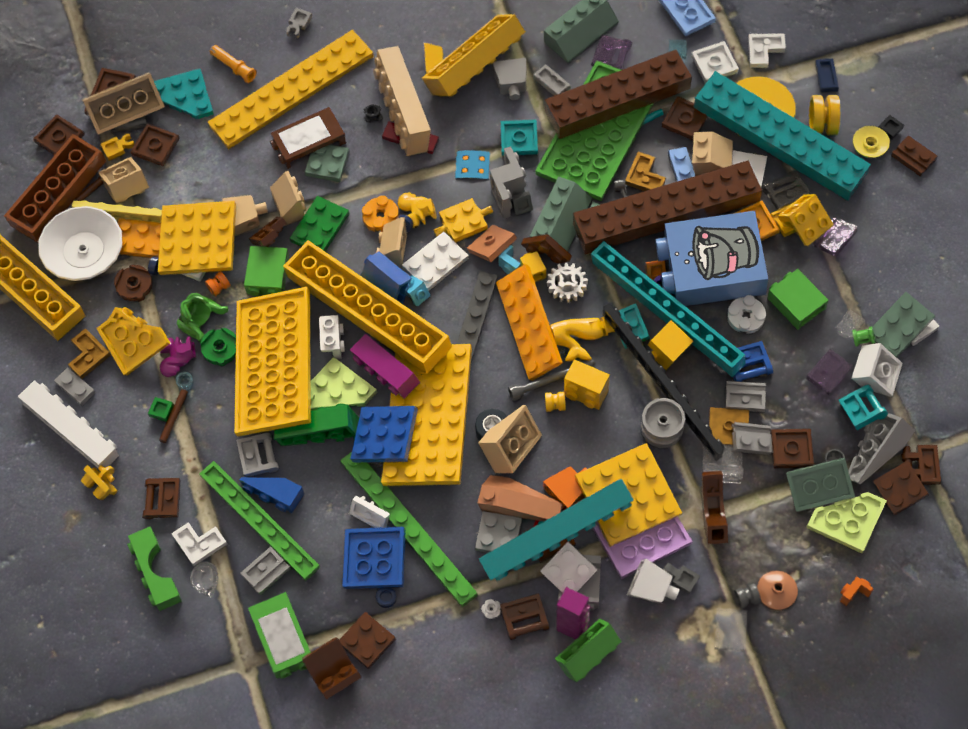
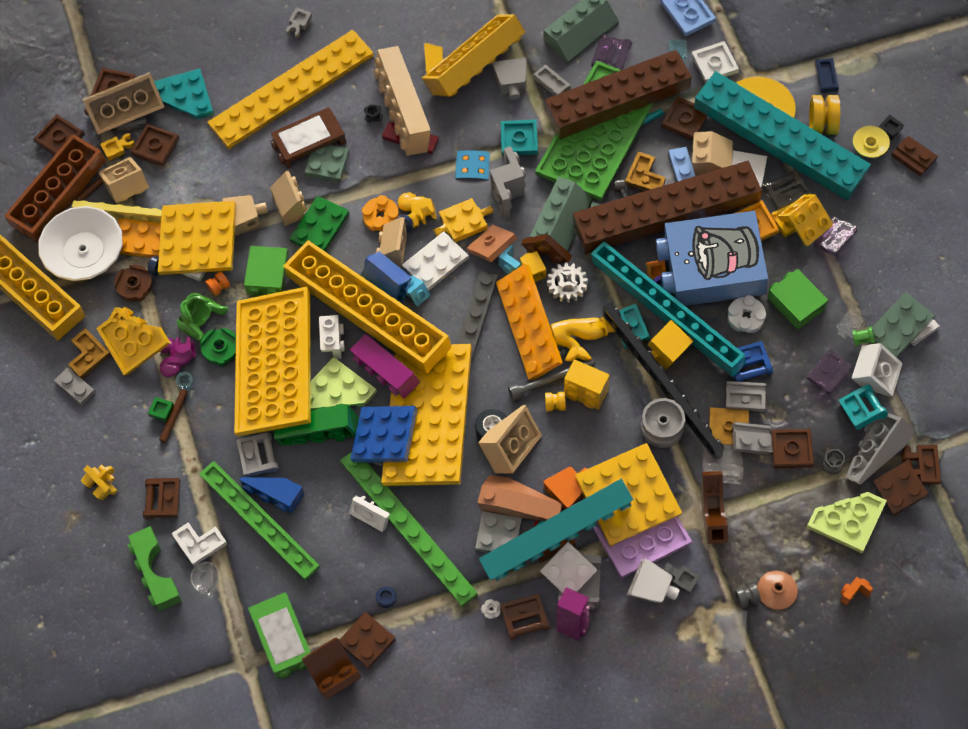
white brick [18,380,119,468] -> none
light orange pin [210,45,257,83] -> none
light grey plate [241,547,290,595] -> none
reddish brown plate [248,217,287,247] -> none
blue plate [342,527,406,589] -> none
dark grey tile [511,191,533,215] -> none
bright green brick [555,619,622,682] -> none
white plate [748,34,785,68] -> none
sand green plate [786,458,855,512] -> none

